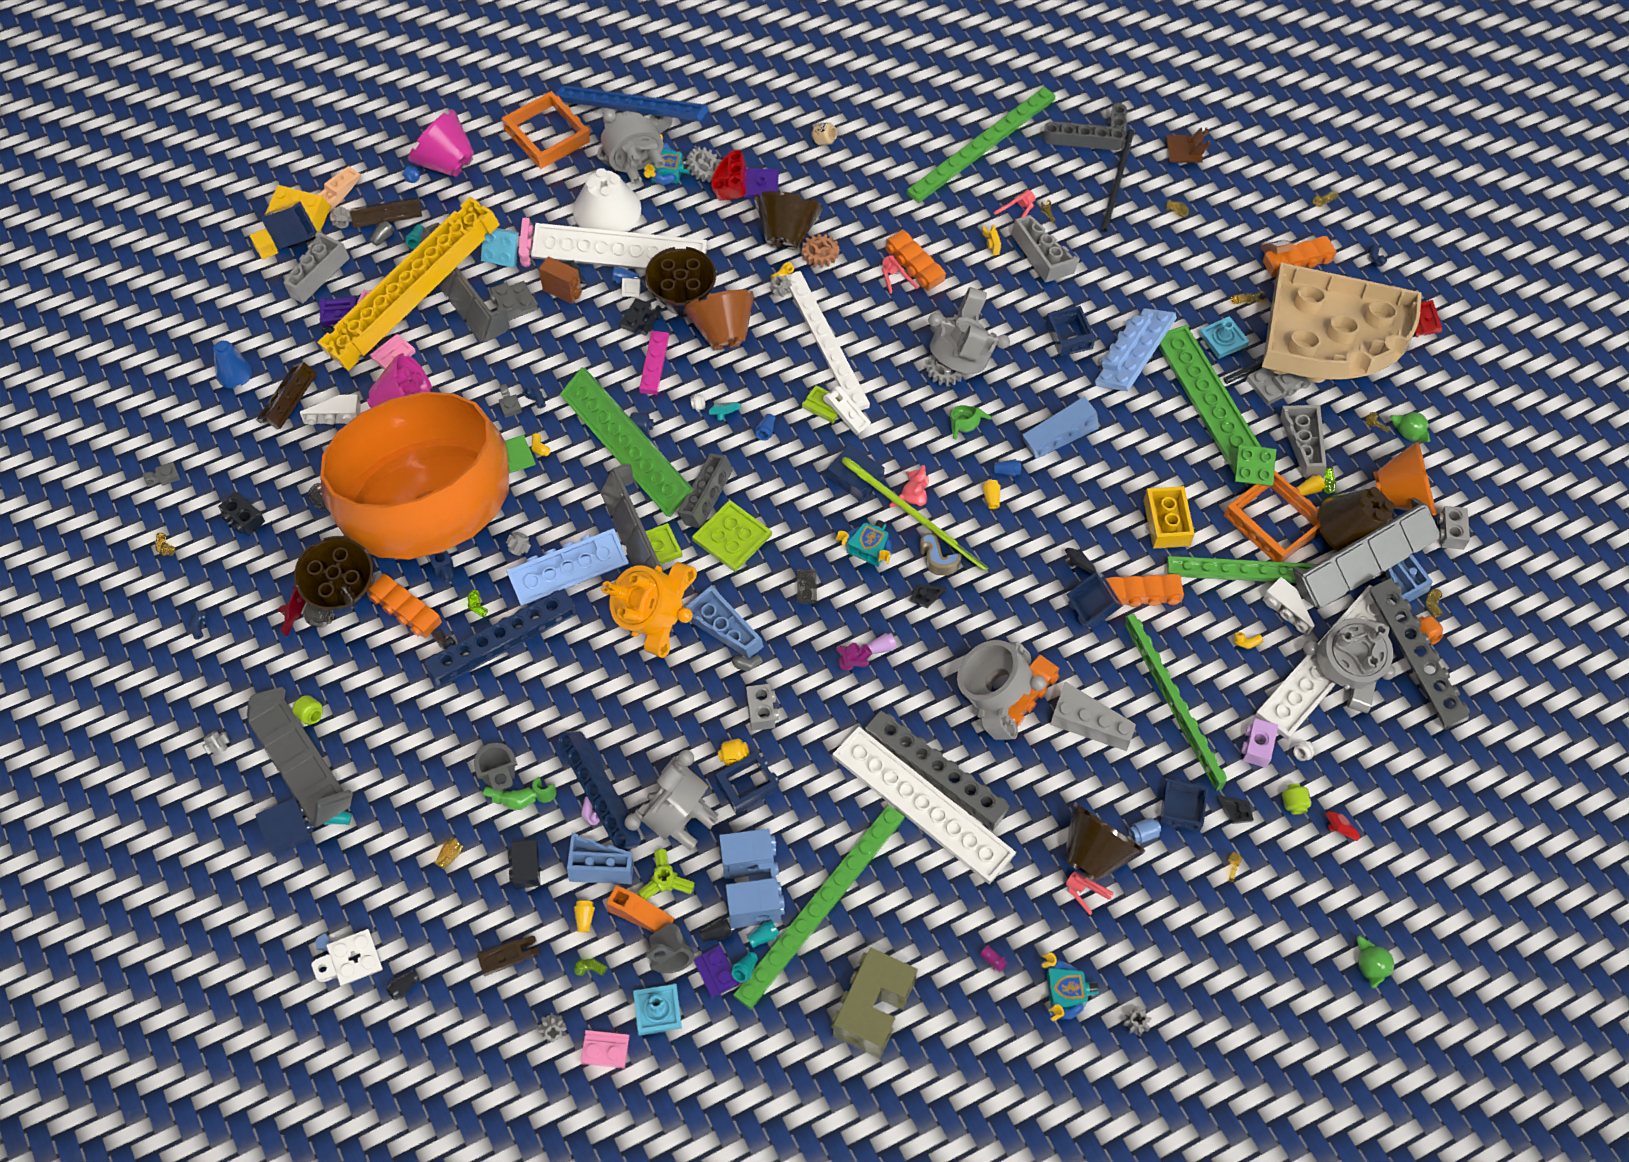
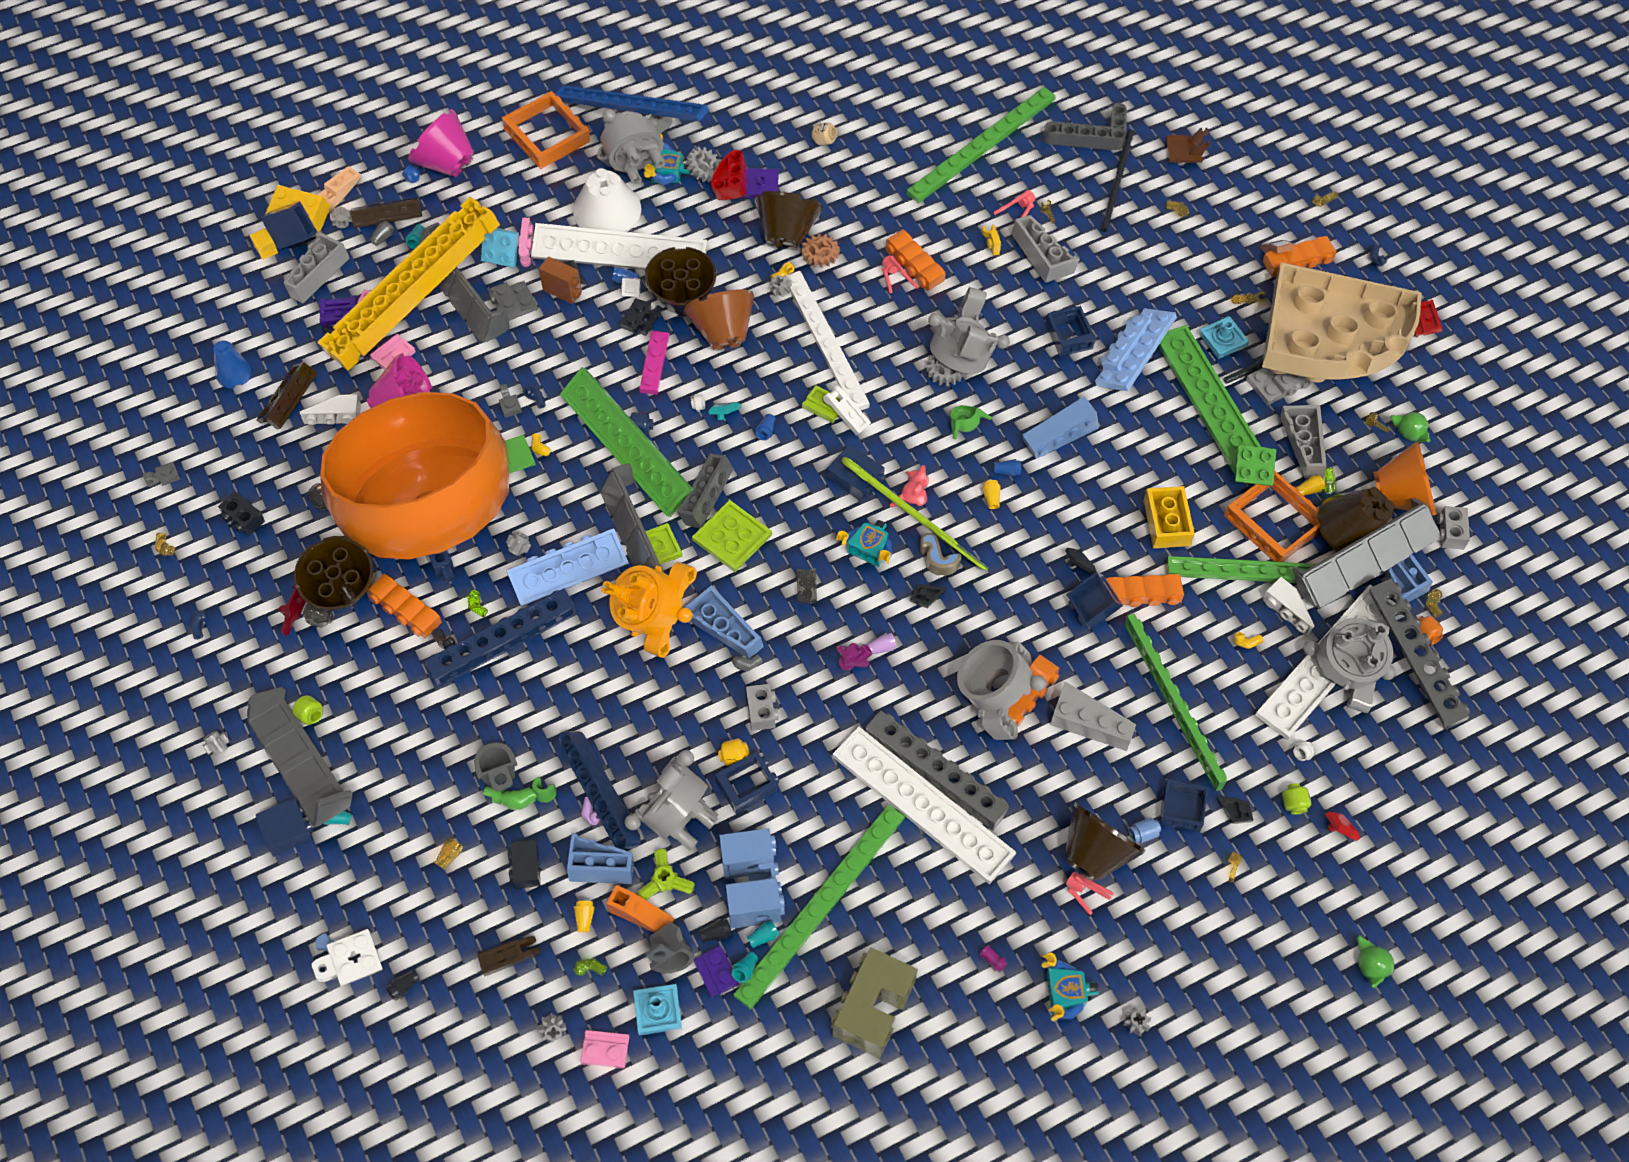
lavender brick [1241,718,1278,768] -> none

